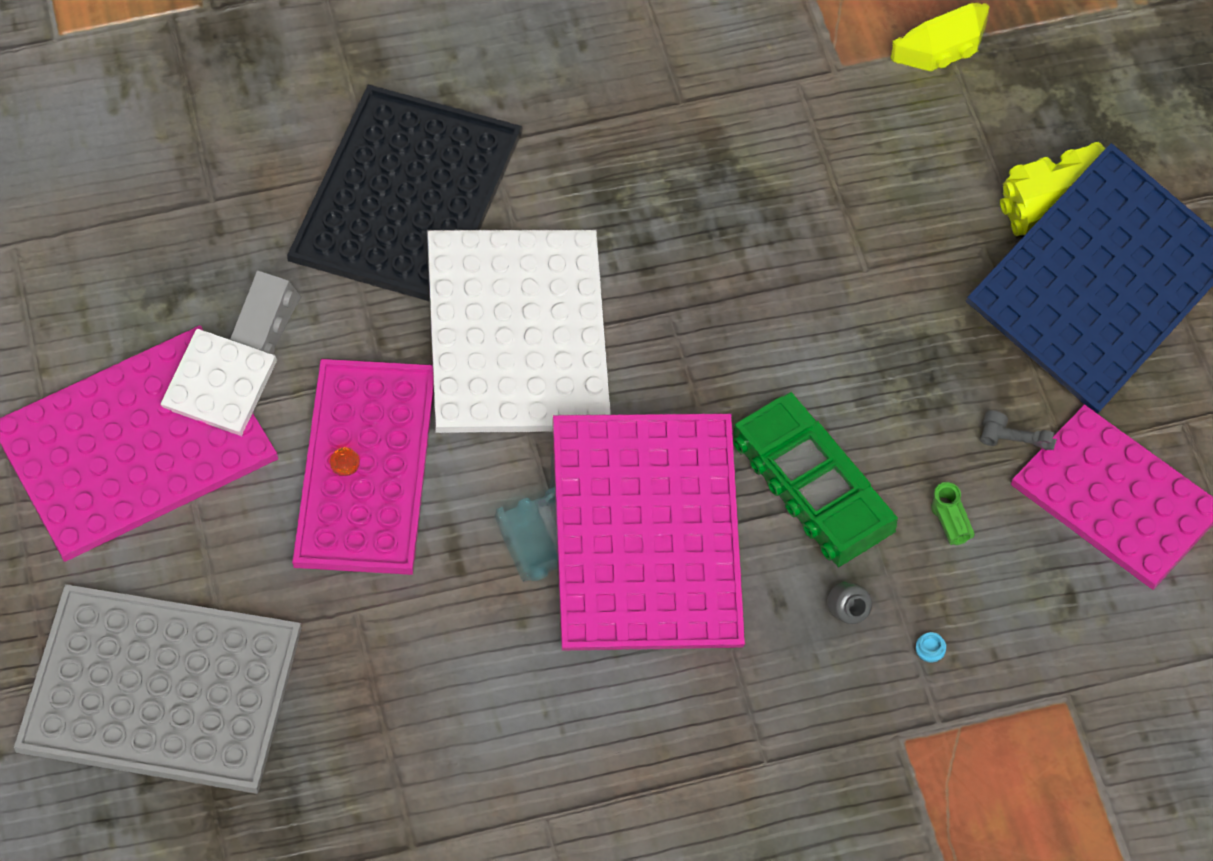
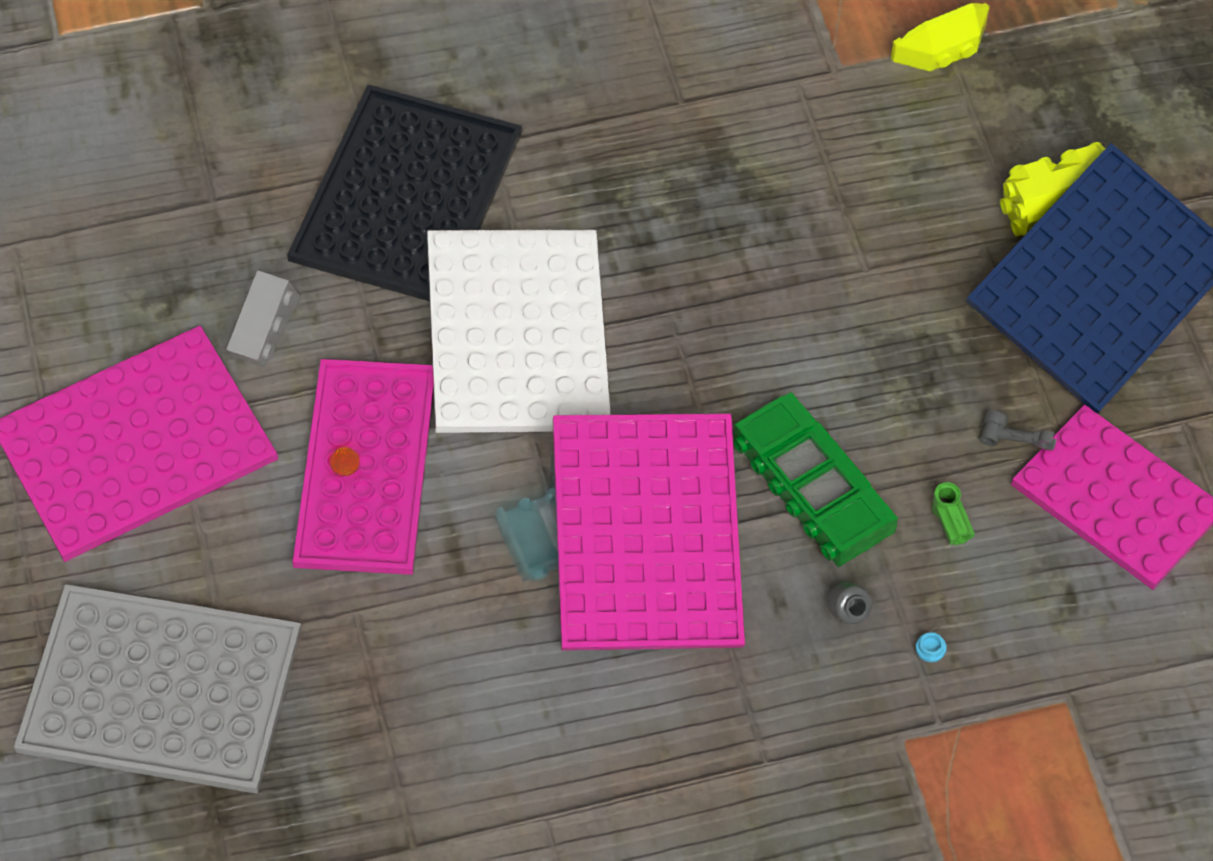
white plate [161,329,277,436] -> none

